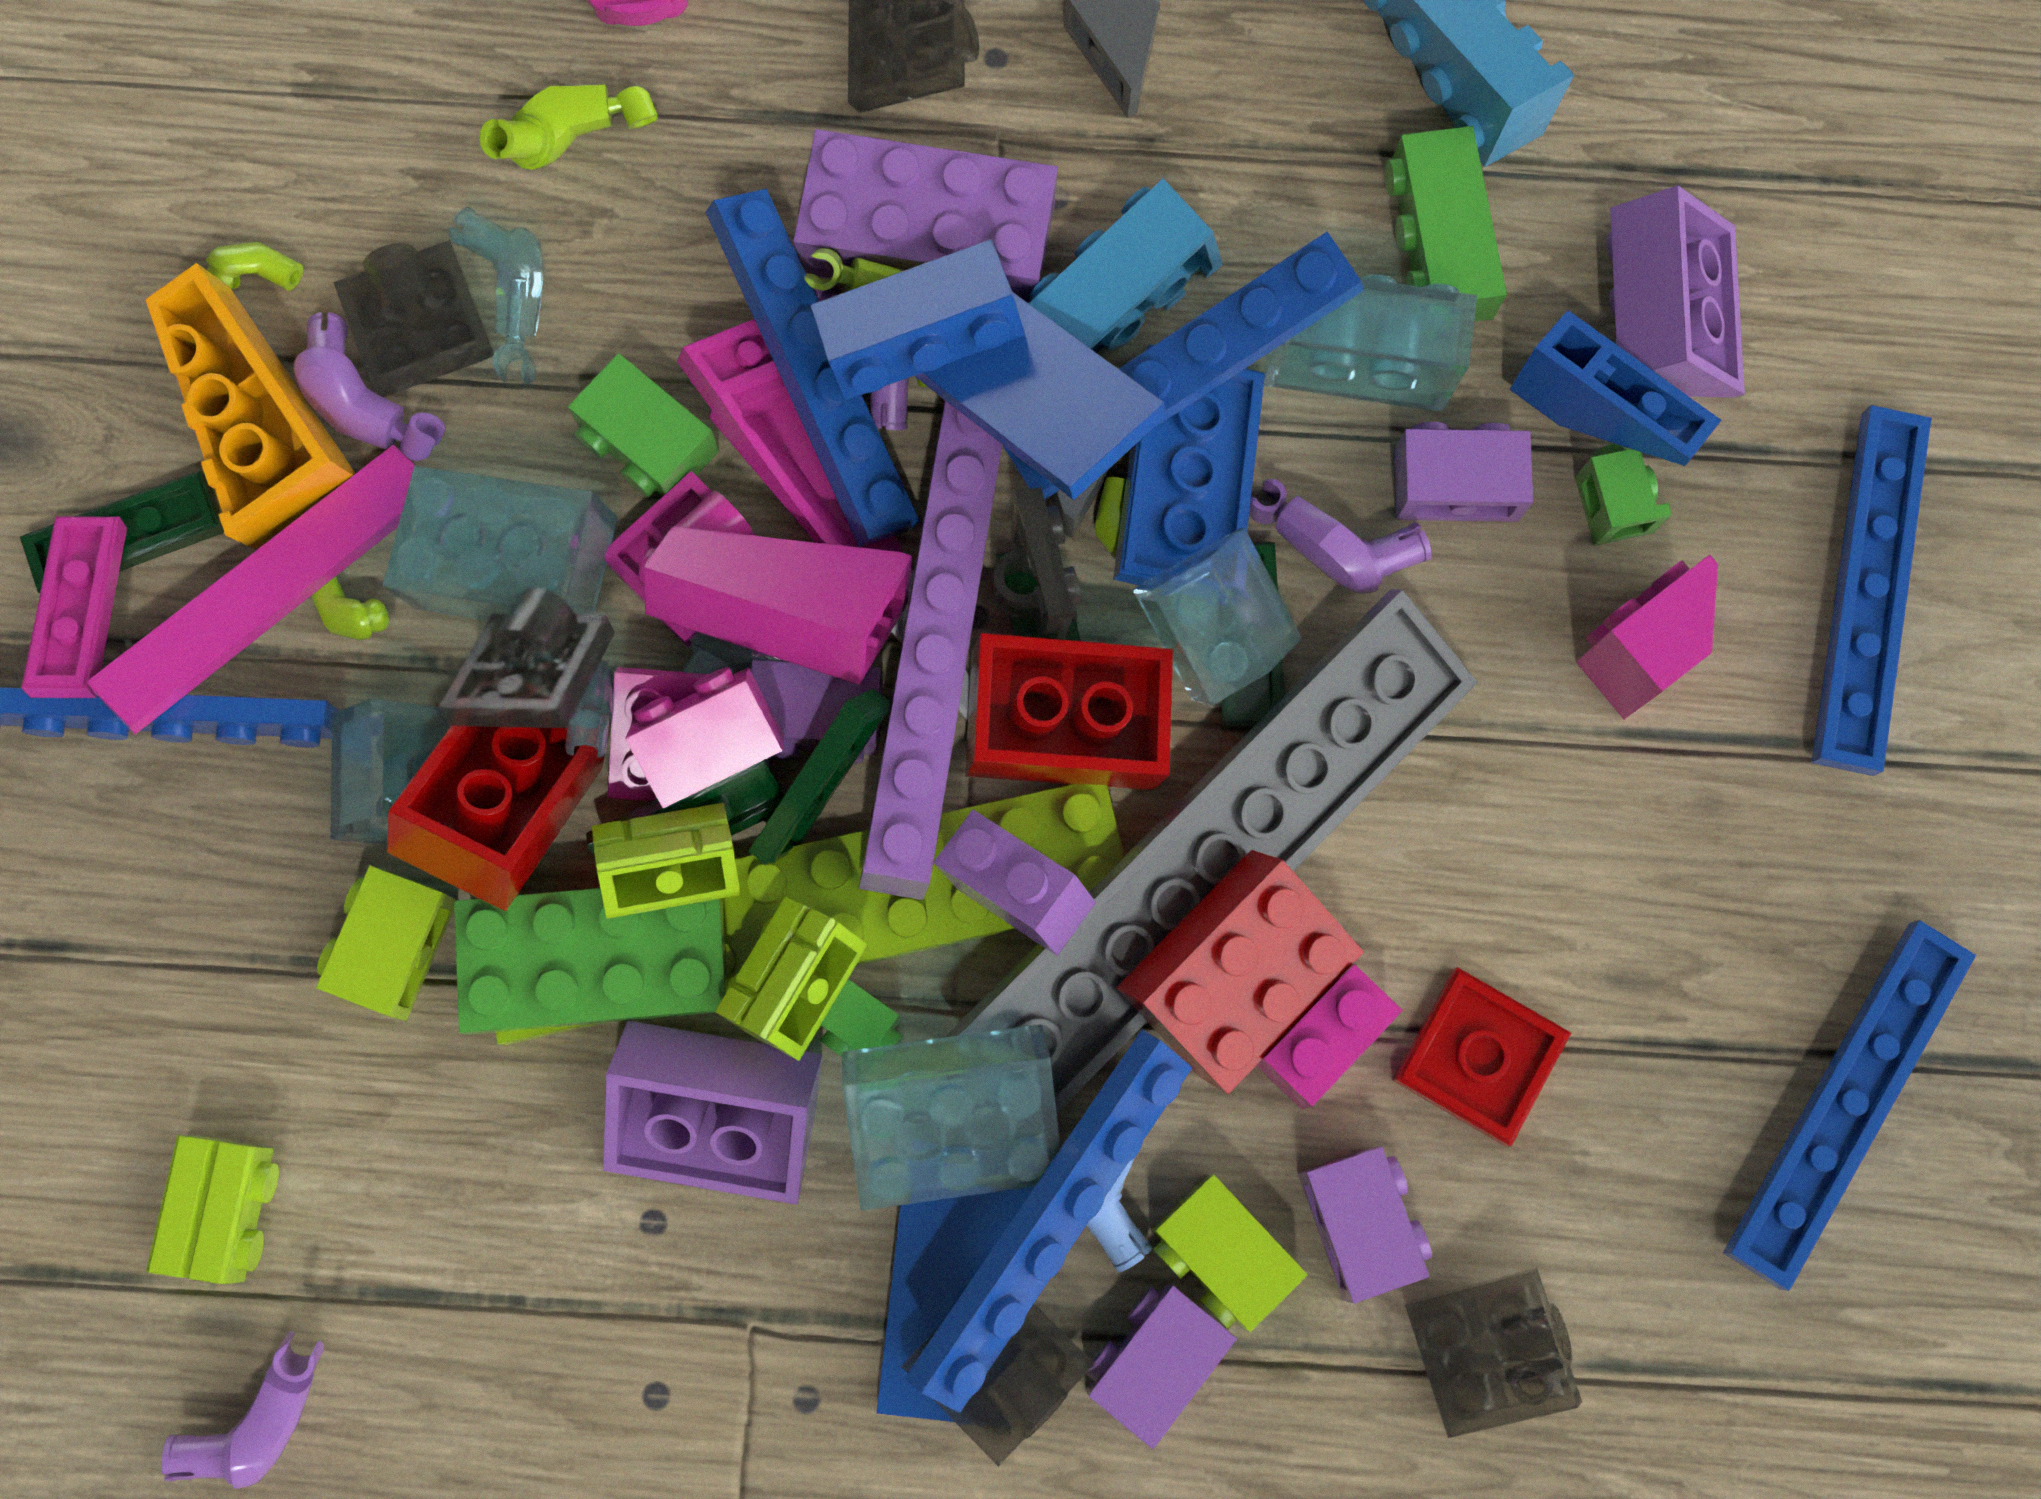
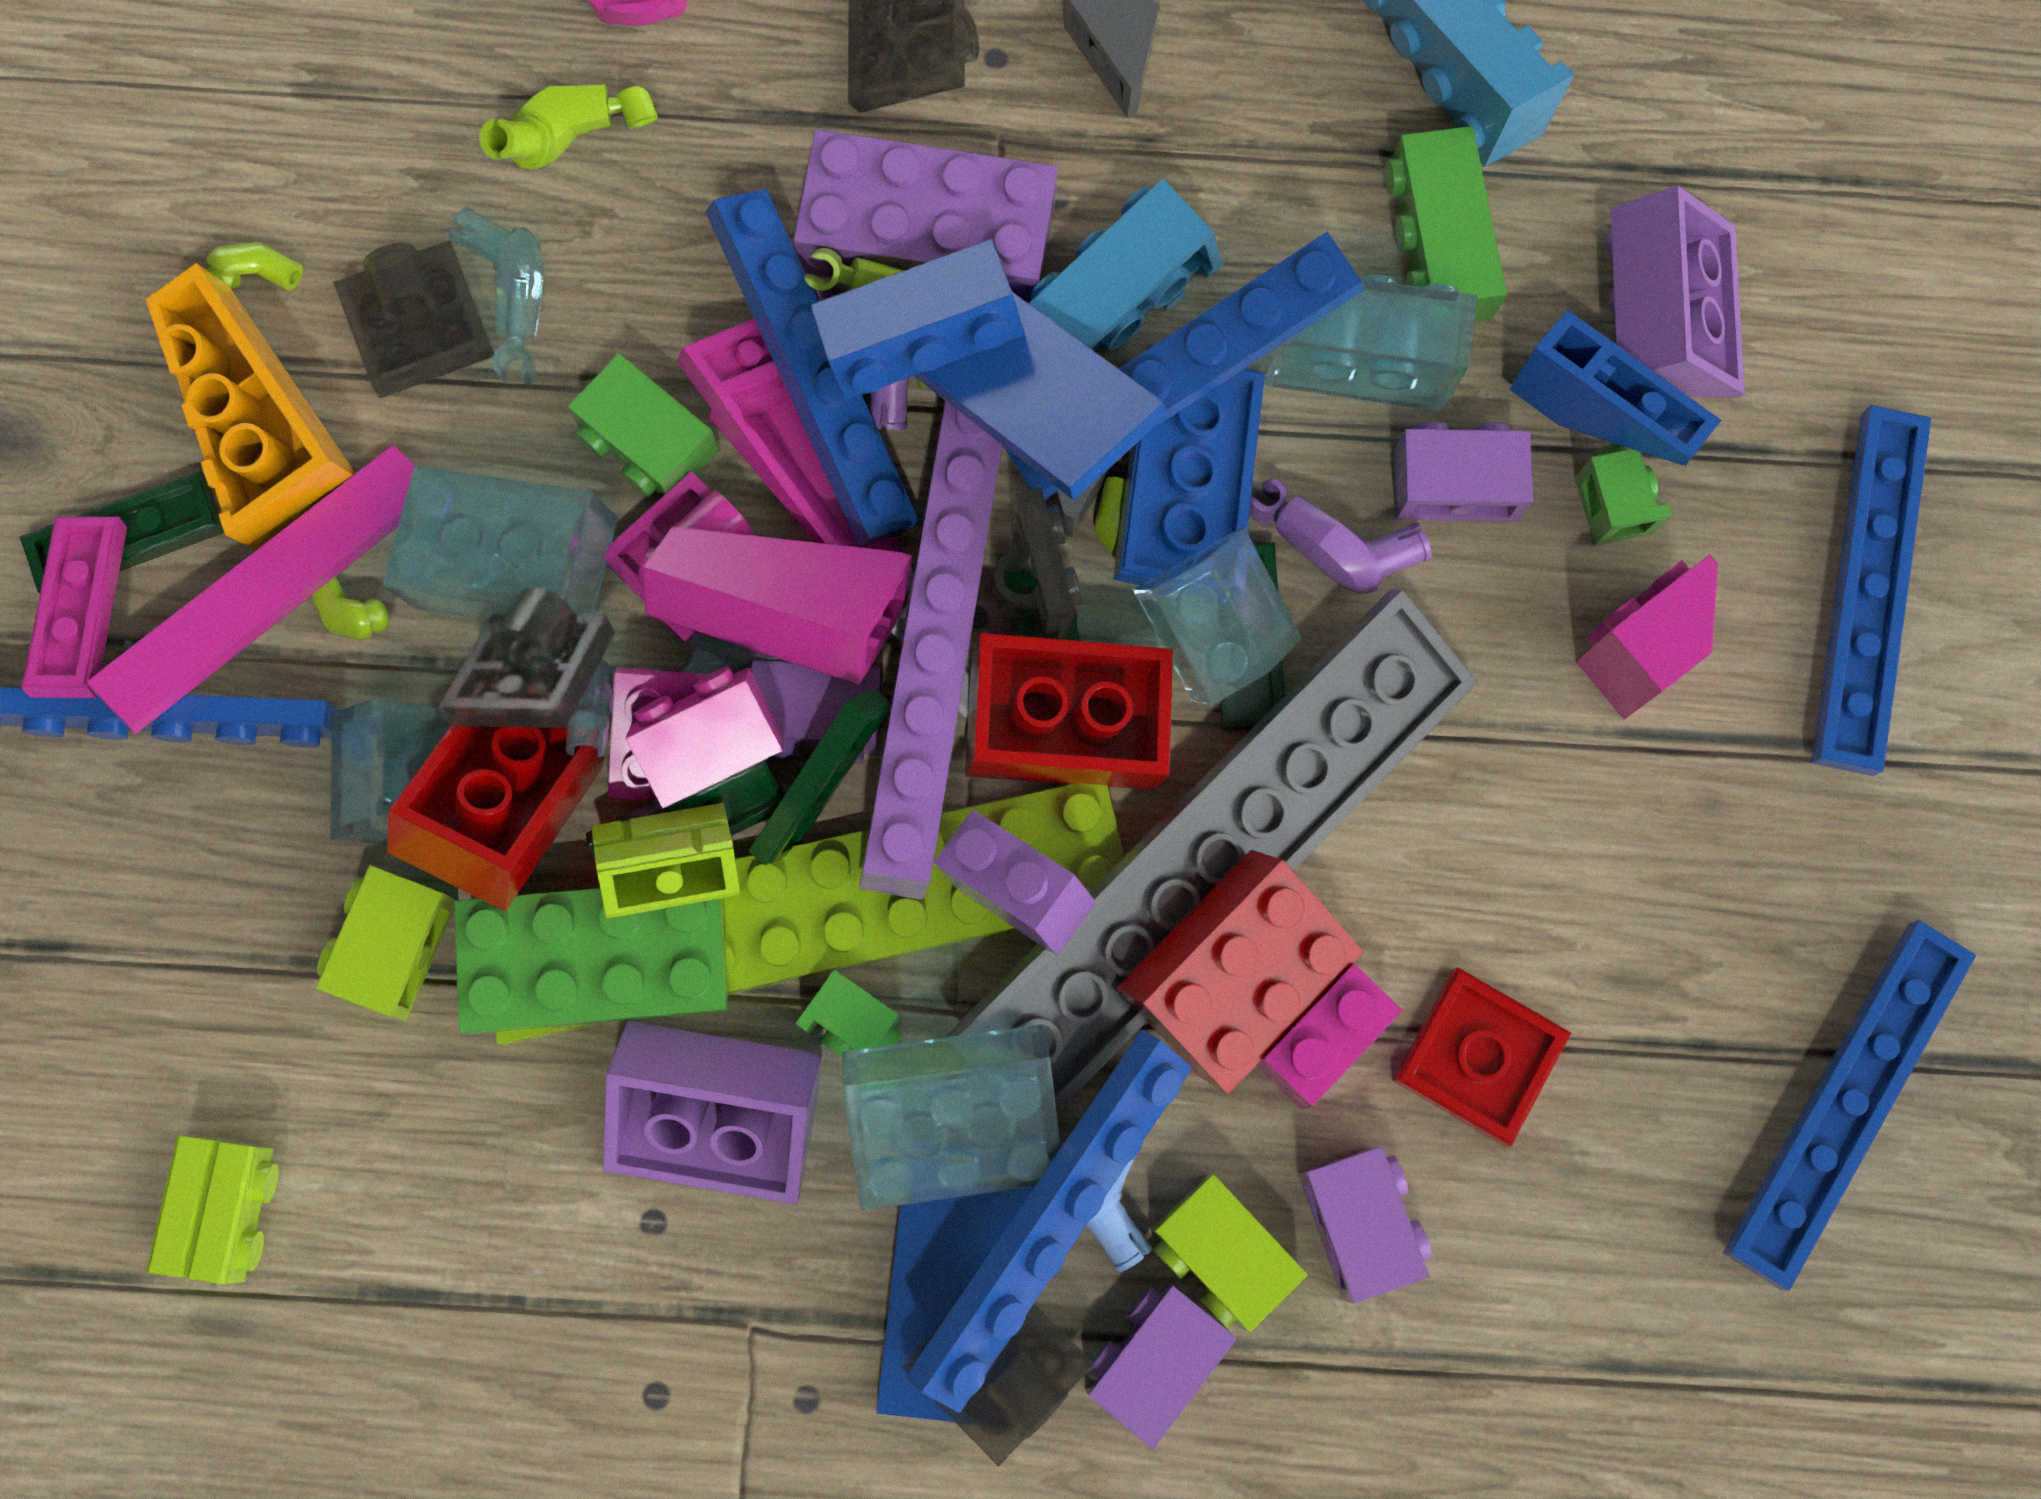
medium lavender arm [162,1331,324,1489] -> none
medium lavender arm [294,312,445,461] -> none
lime brick [715,896,868,1061] -> none
clear smoke plate [1405,1268,1582,1438] -> none

